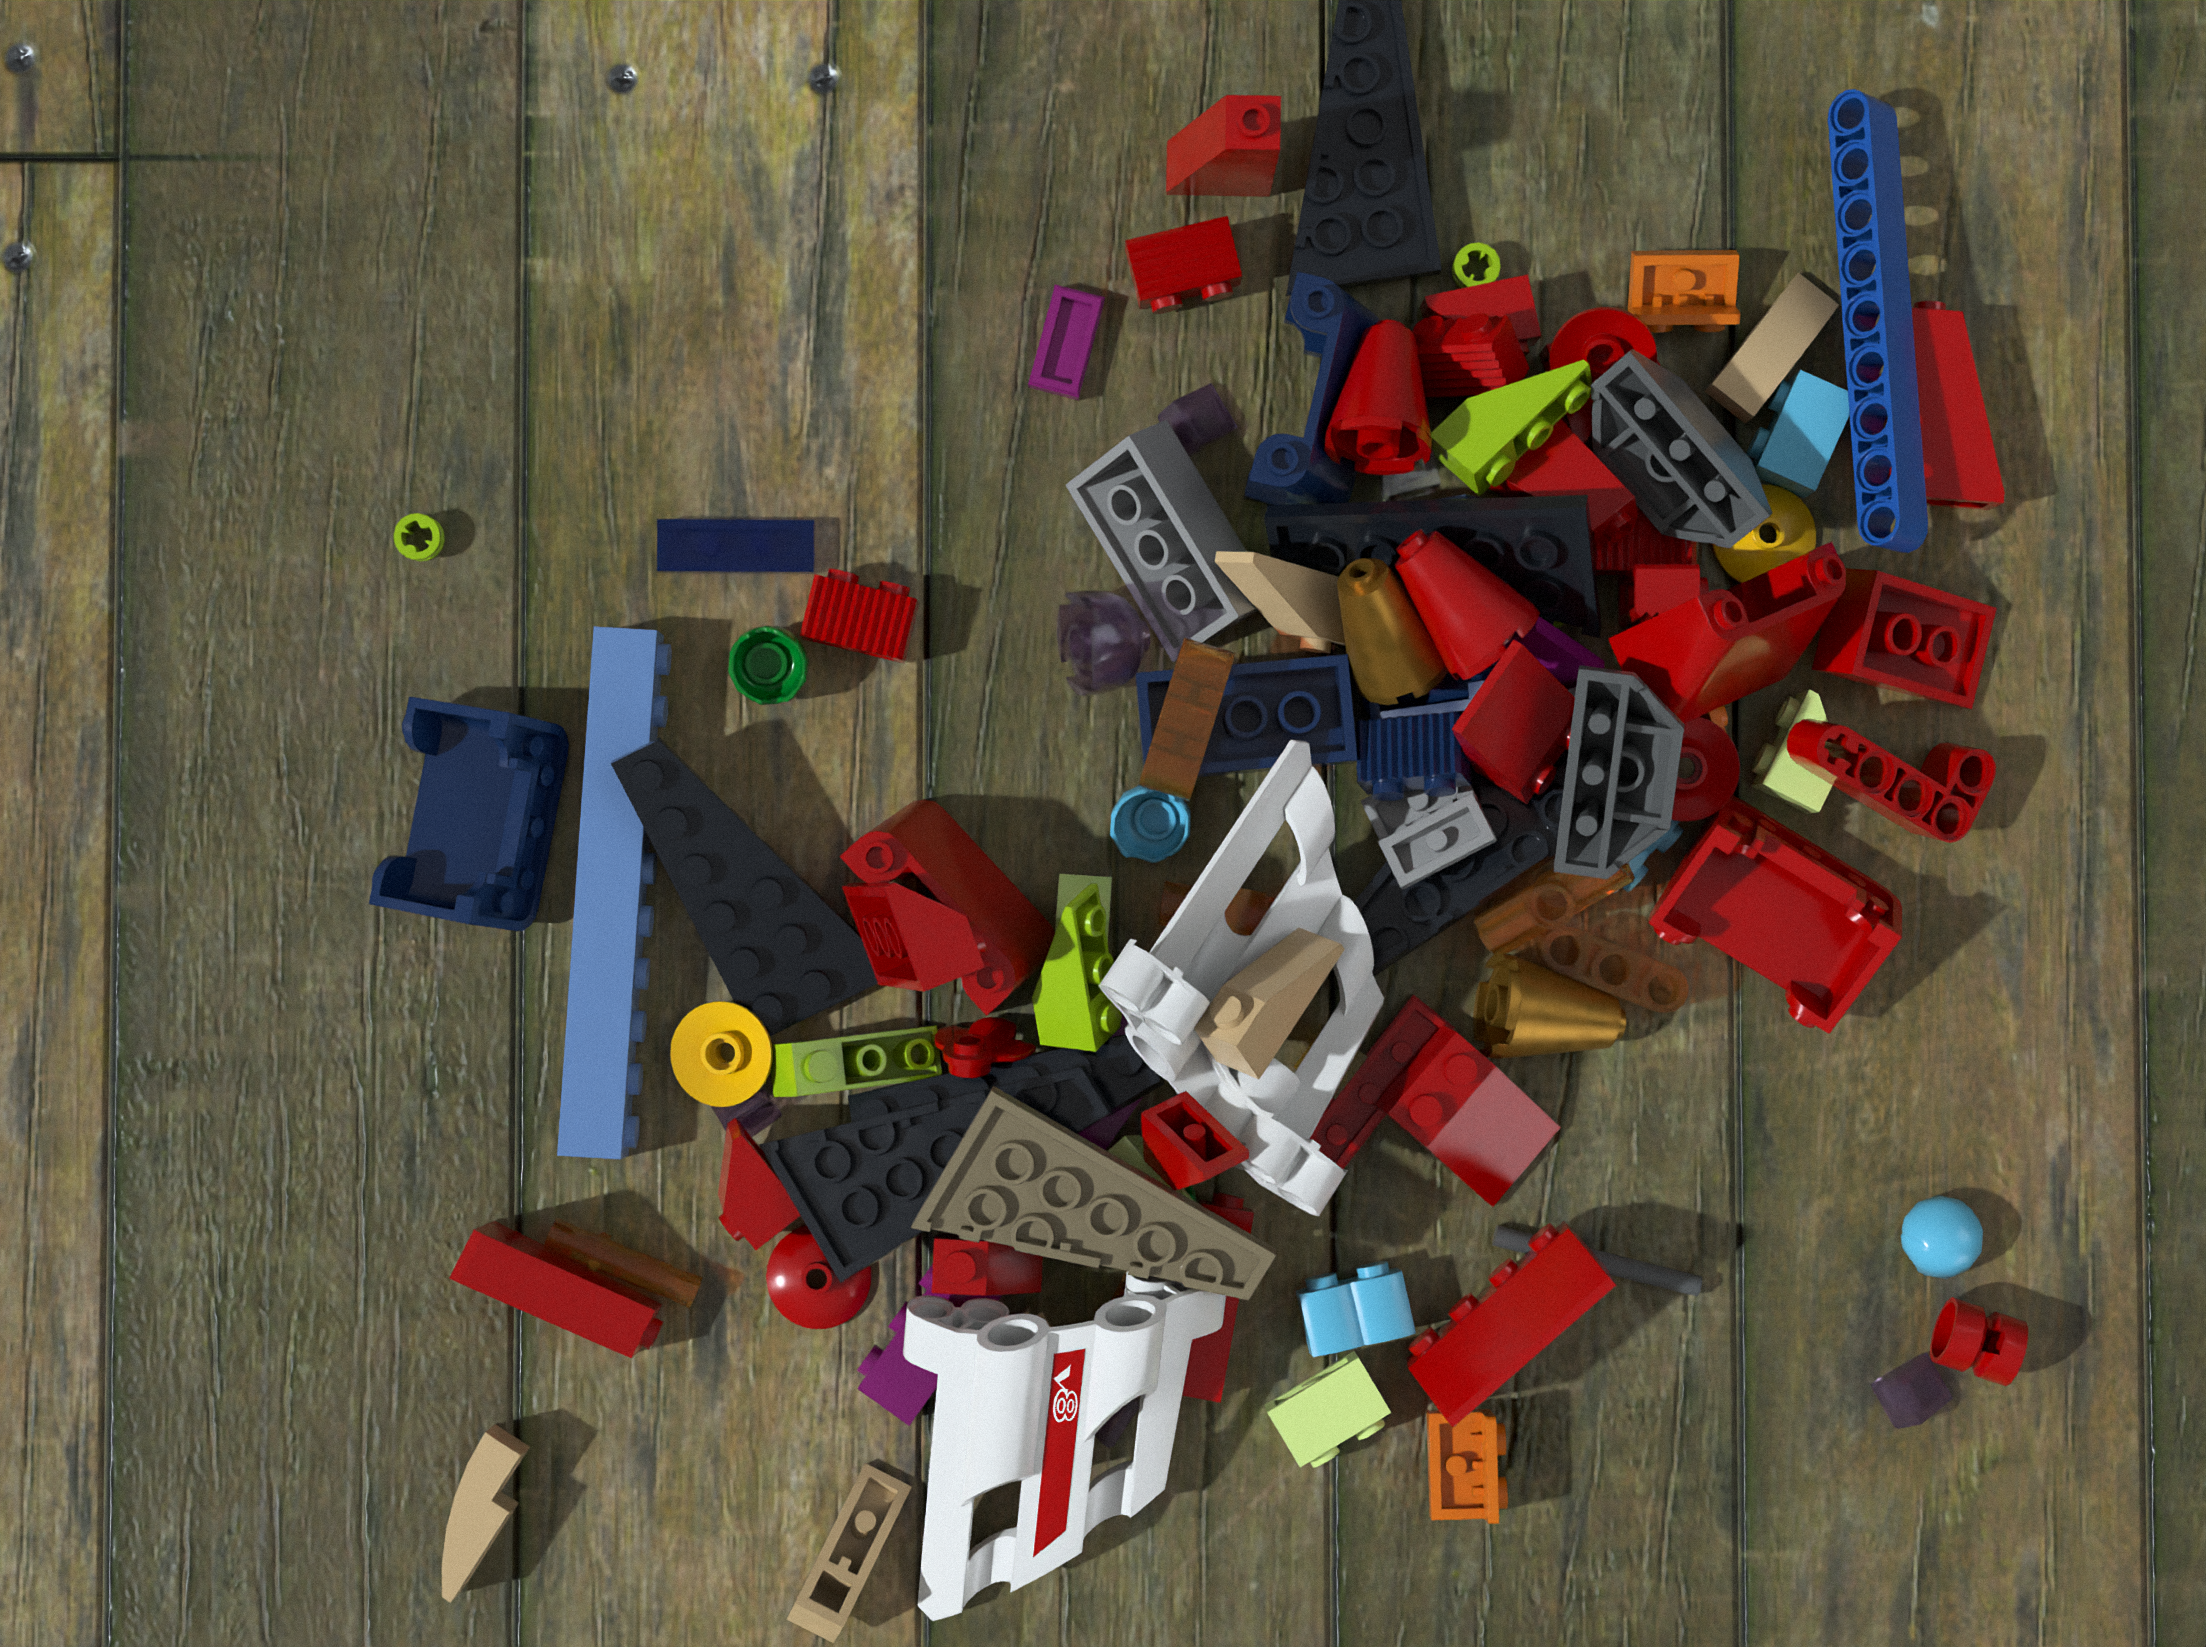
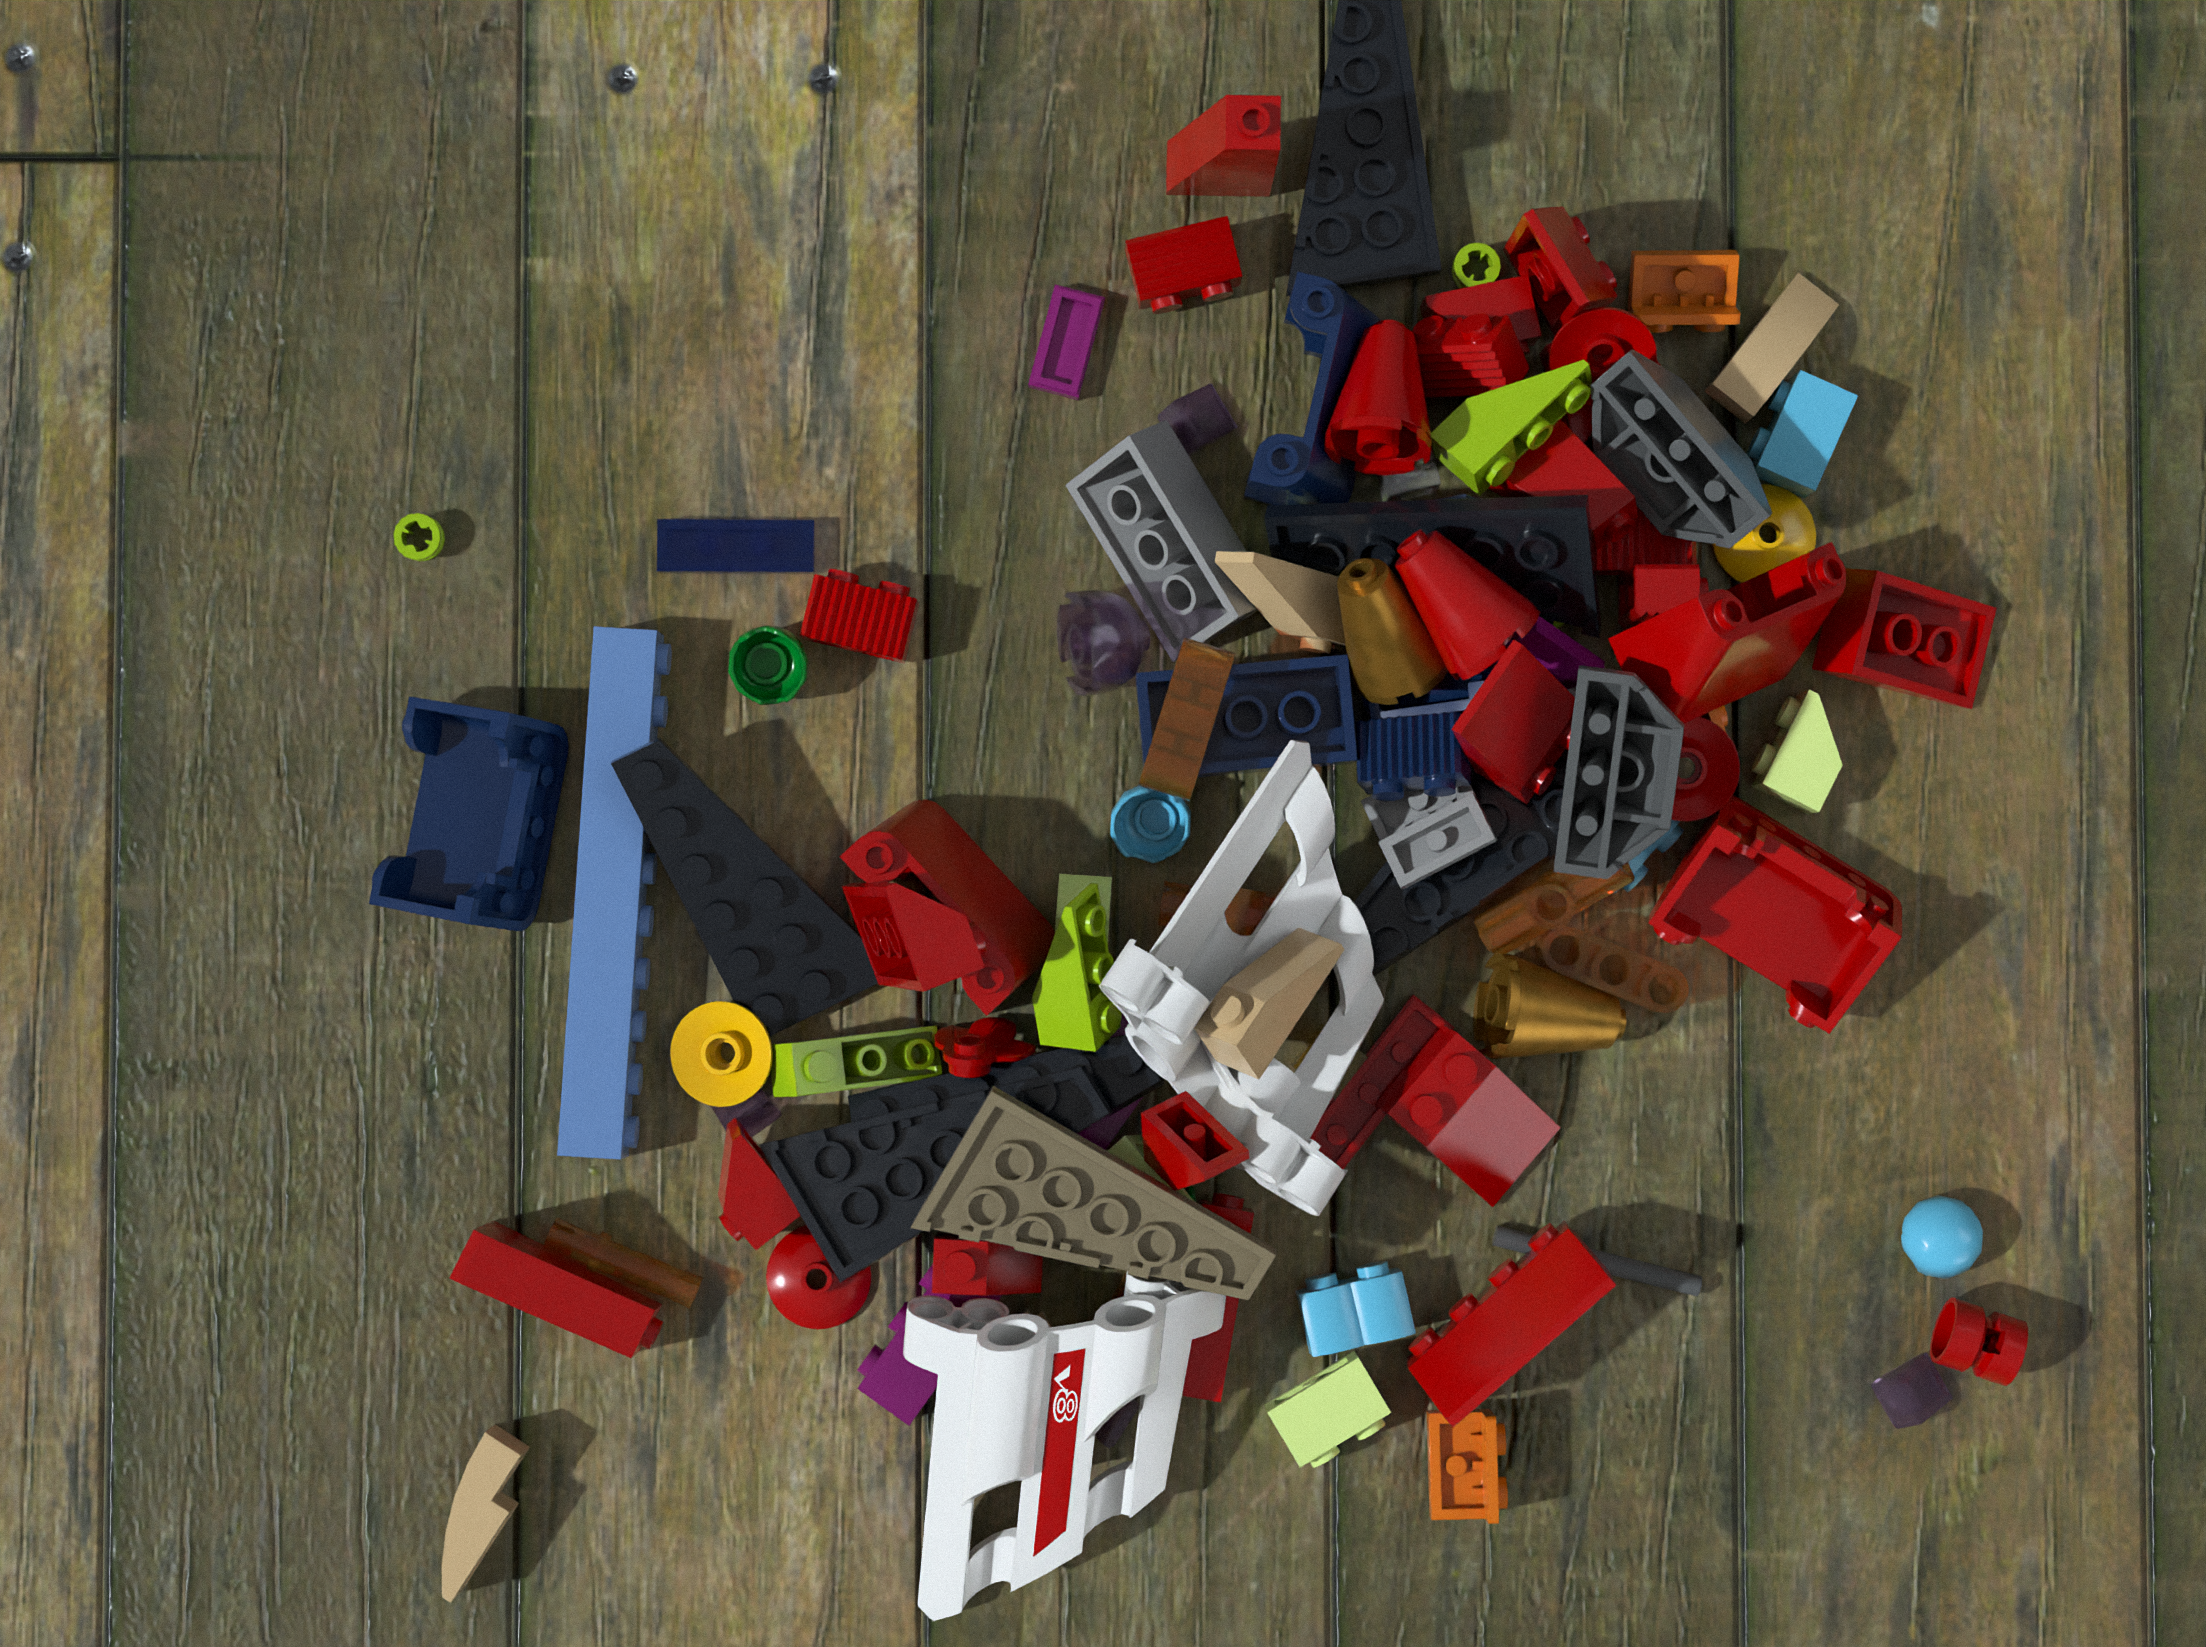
tan slope [787,1463,912,1643] -> none
red beam [1787,719,1996,843] -> none
blue beam [1828,89,1928,553] -> none
red slope [1887,301,2005,510] -> none
none -> red slope [1503,206,1617,336]

